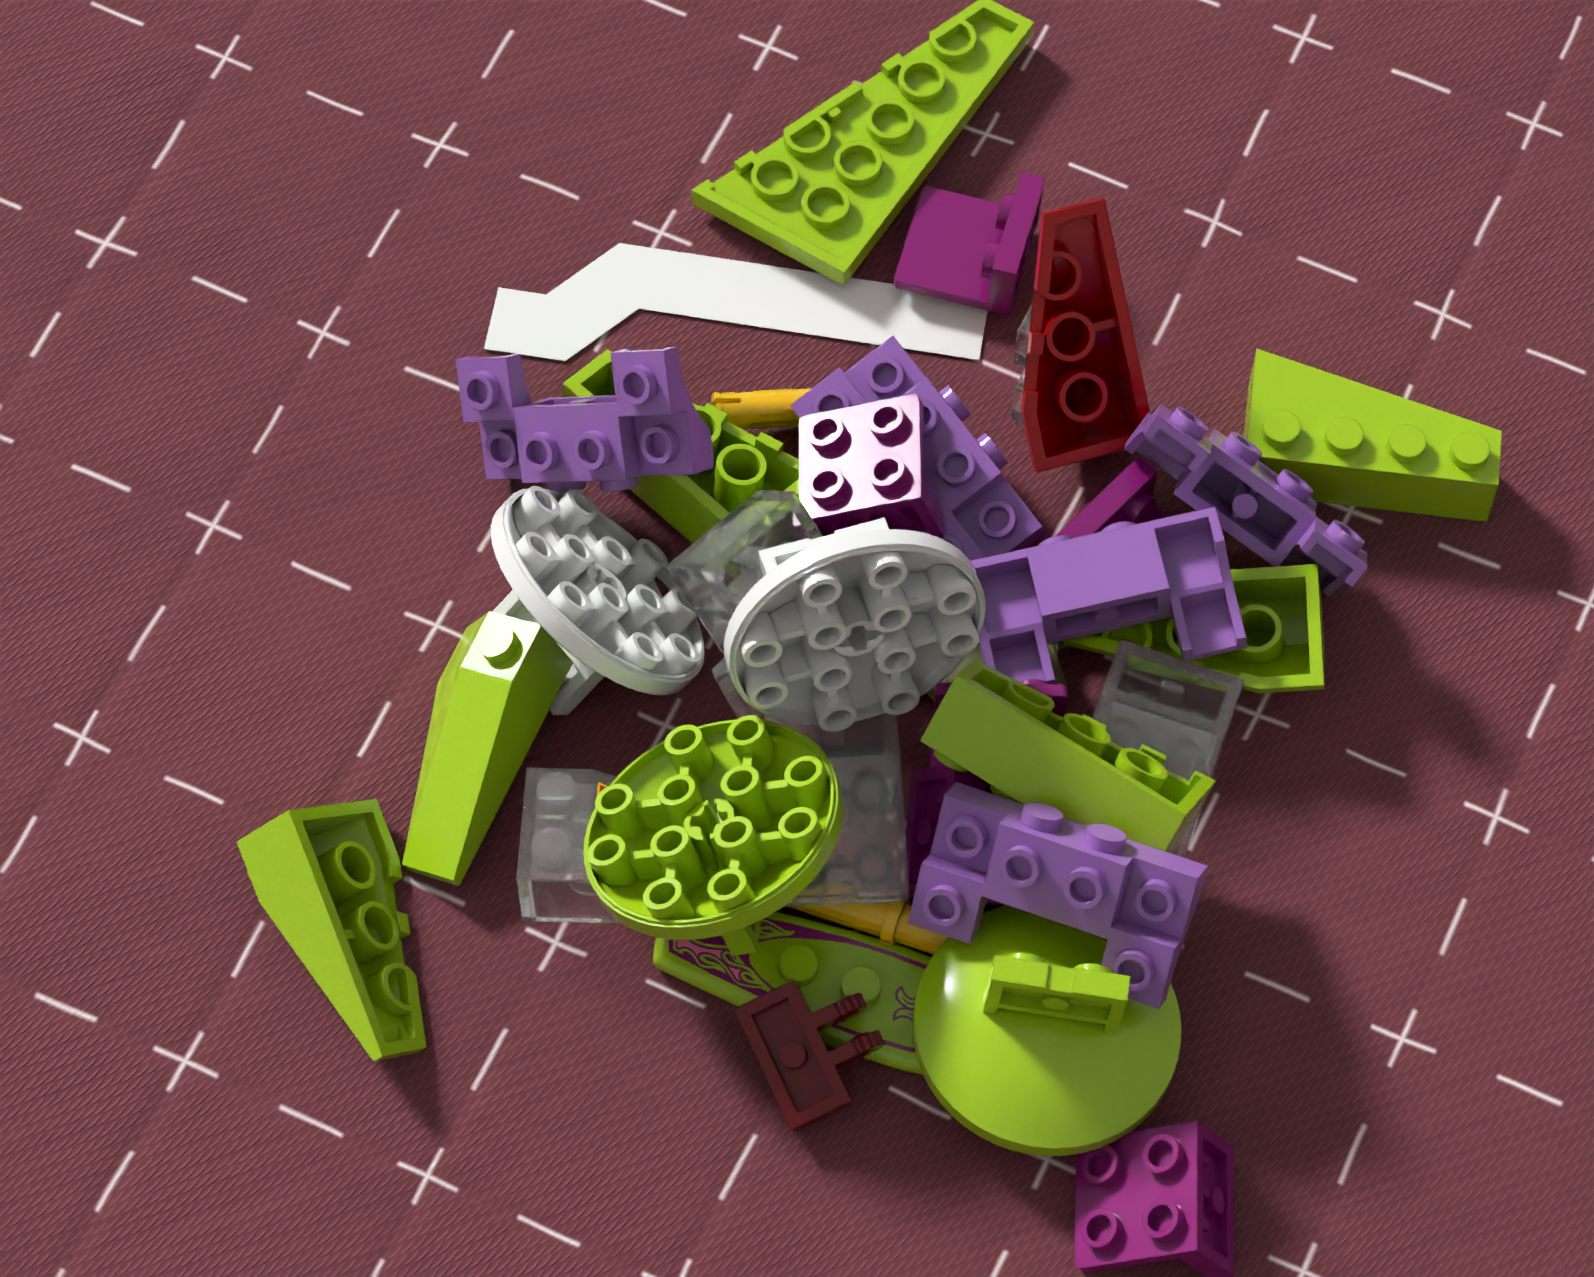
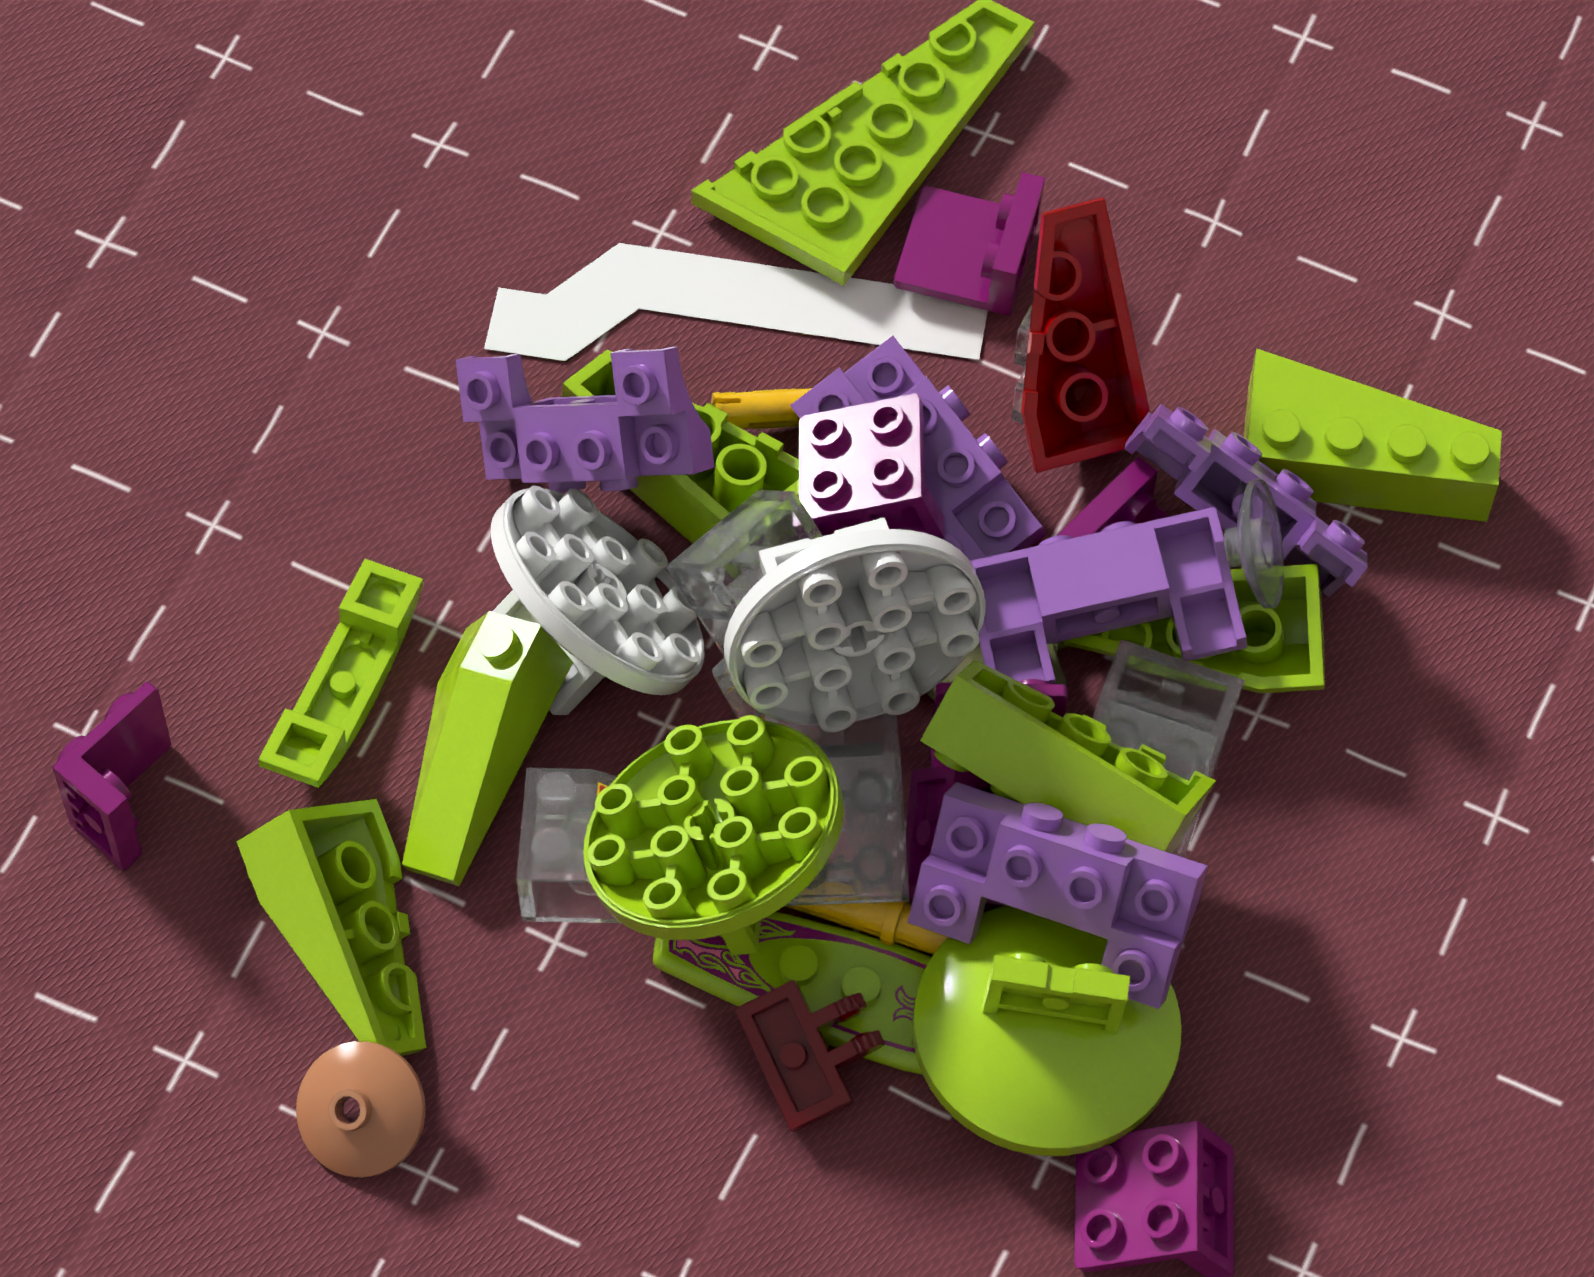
none -> magenta bracket [52,681,171,872]
none -> lime slope [258,559,423,788]
none -> nougat dish [296,1041,426,1177]
none -> clear dish [1224,479,1284,609]

